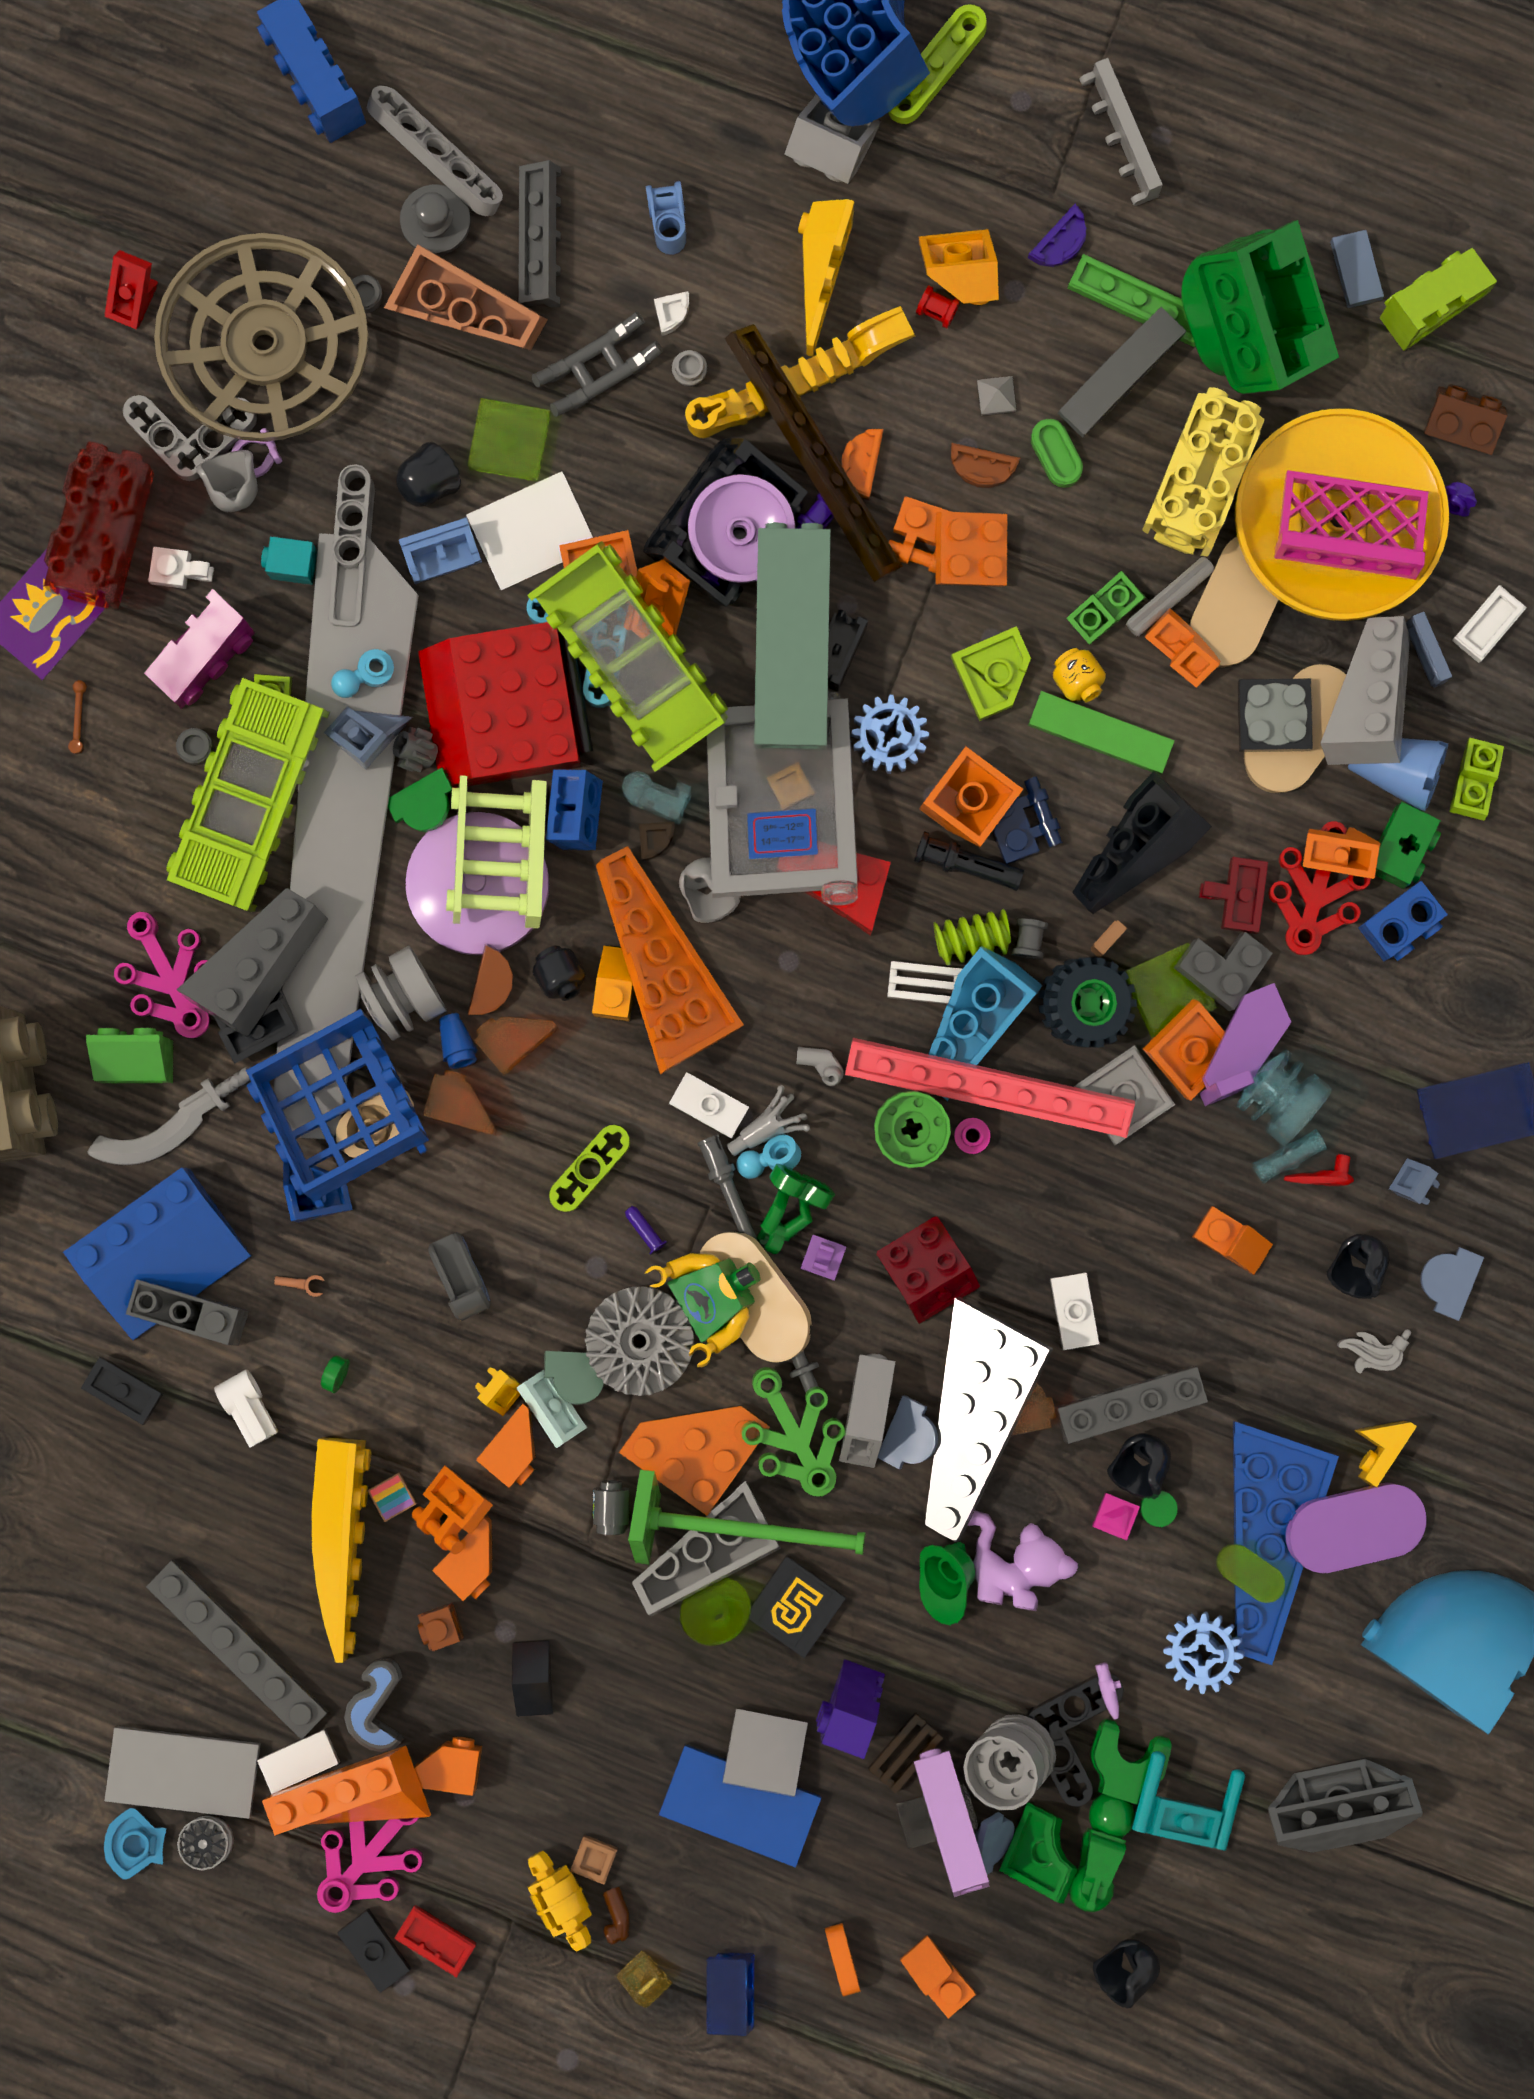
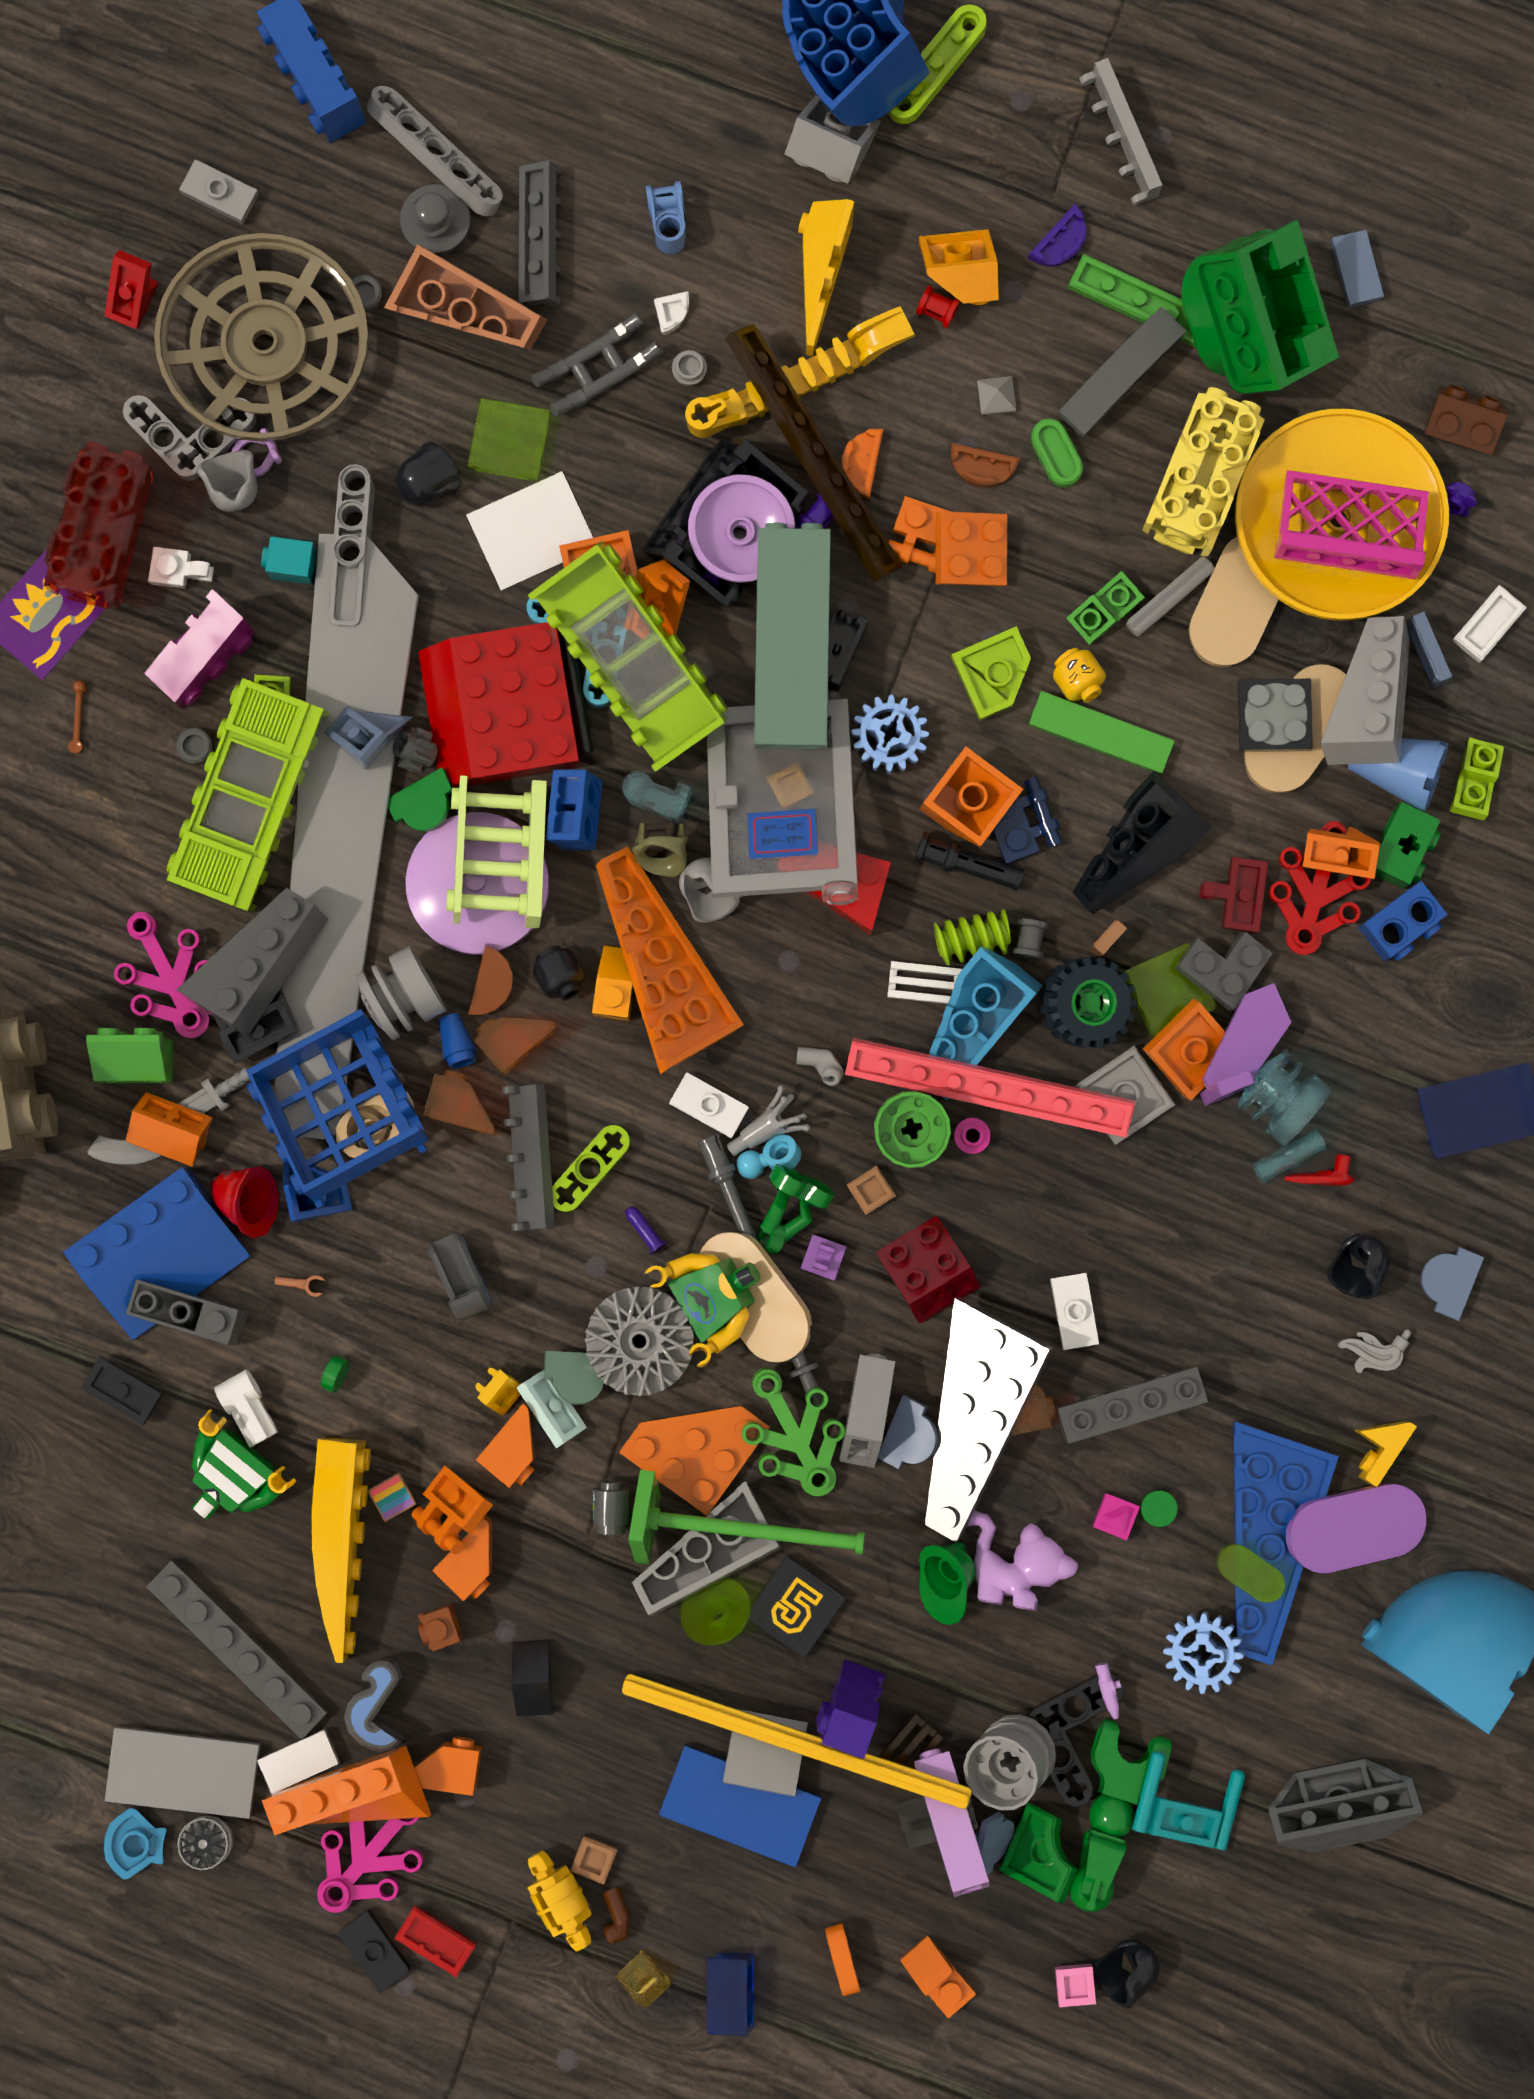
medium azure plate [331,649,394,698] -> none
medium blue hinge [399,517,482,584] -> none
black hair [1107,1433,1171,1499] -> none
orange slope [1145,608,1221,688] -> none
orange slope [1192,1206,1273,1275] -> none
lime wedge [1379,248,1497,351] -> none
sand blue tile [1389,1158,1440,1205] -> none
none -> orange hinge [126,1092,213,1167]
none -> light grey plate [179,159,259,224]
none -> torso [192,1409,296,1520]
none -> red piece [210,1165,279,1238]
none -> dark grey hinge [502,1084,555,1231]
none -> yellow axle [622,1674,972,1809]
none -> olive piece [632,823,688,877]
none -> medium nougat tile [846,1166,896,1215]
none -> bright pink plate [1055,1964,1096,2007]

